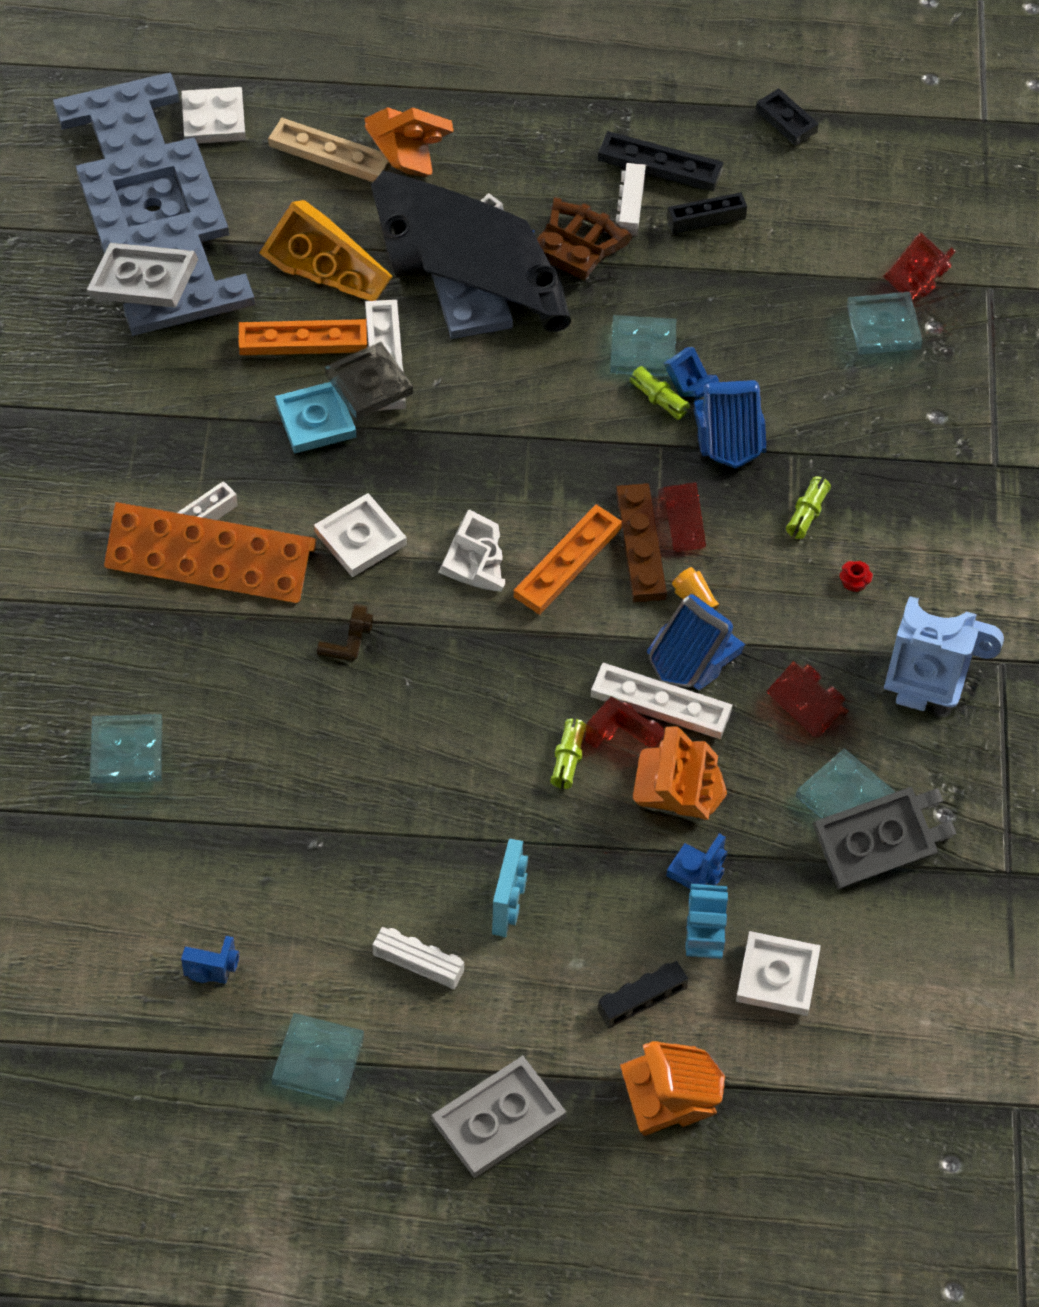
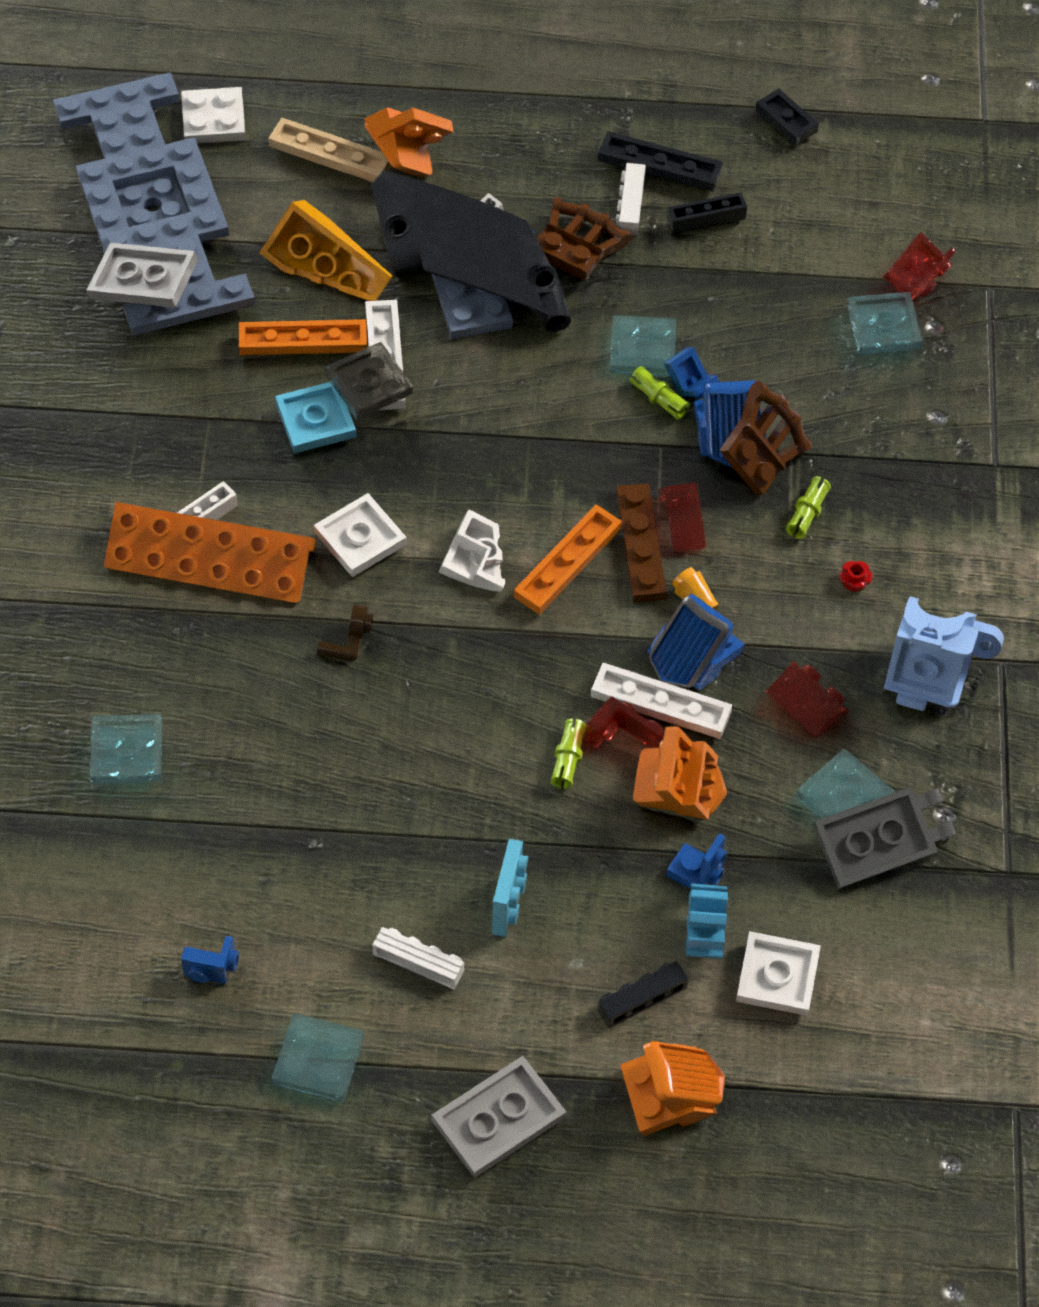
none -> reddish brown plate [719,381,812,495]

